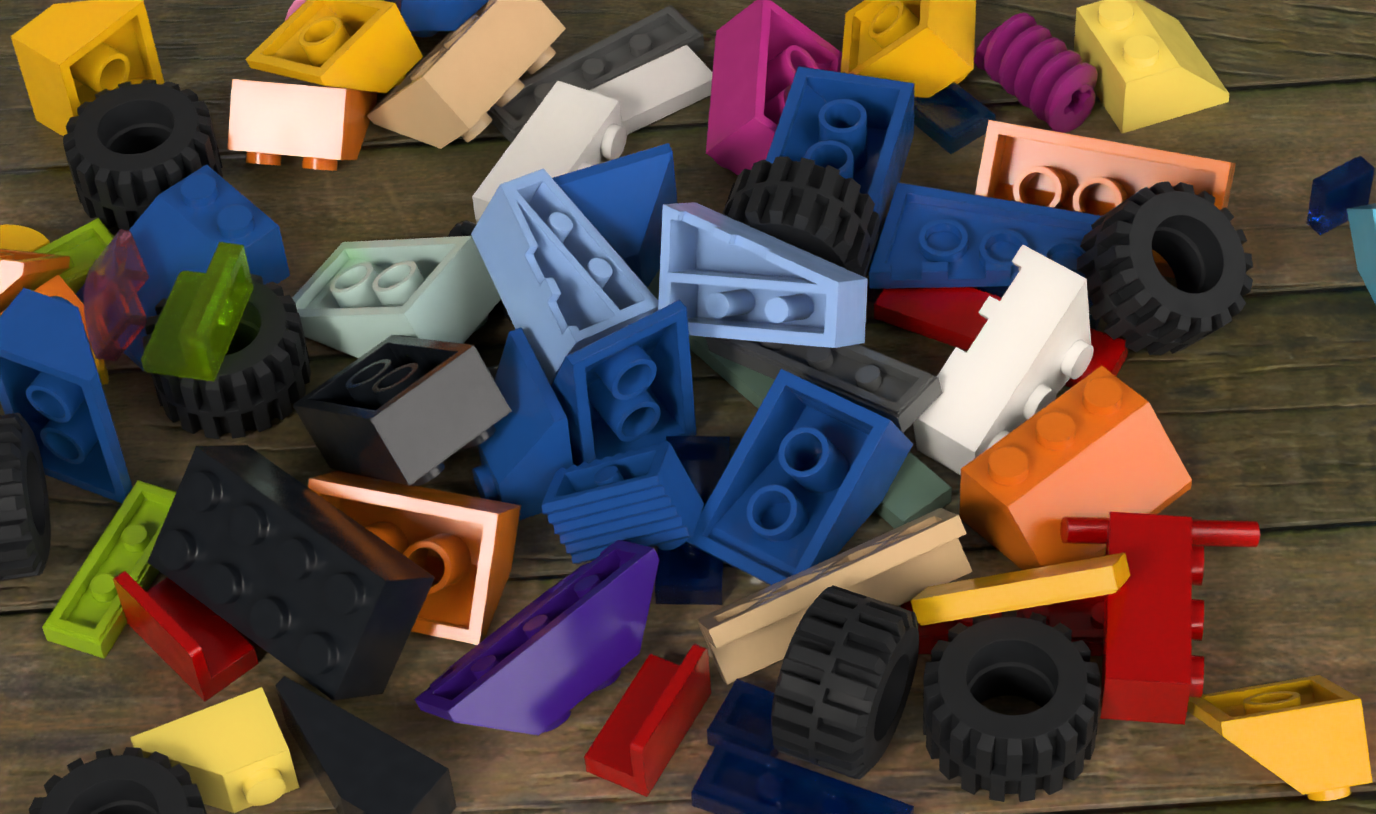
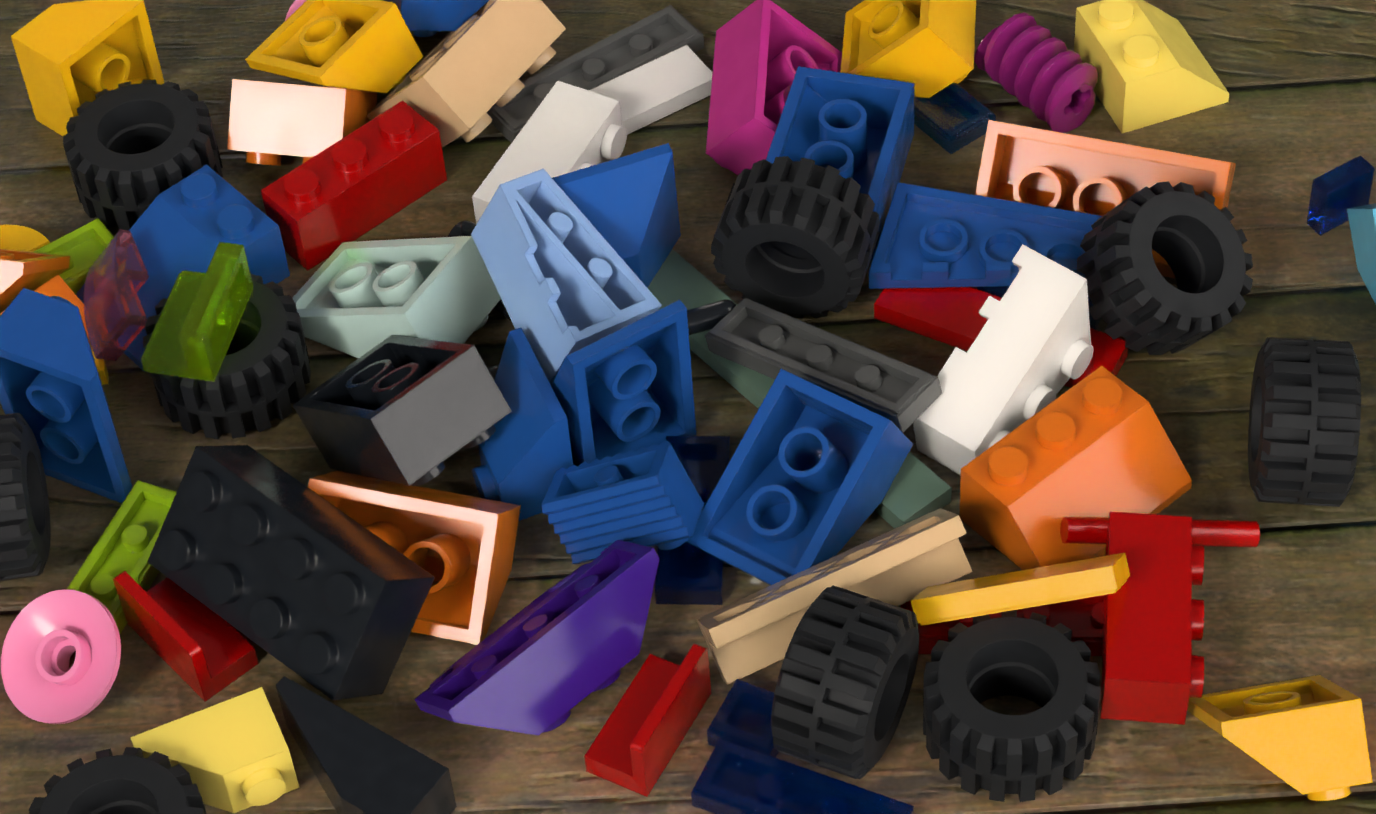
light blue wedge [658,202,868,348] -> none
none -> bright pink dish [1,589,121,724]
none -> red brick [261,101,447,271]
none -> black tyre [1248,337,1361,507]

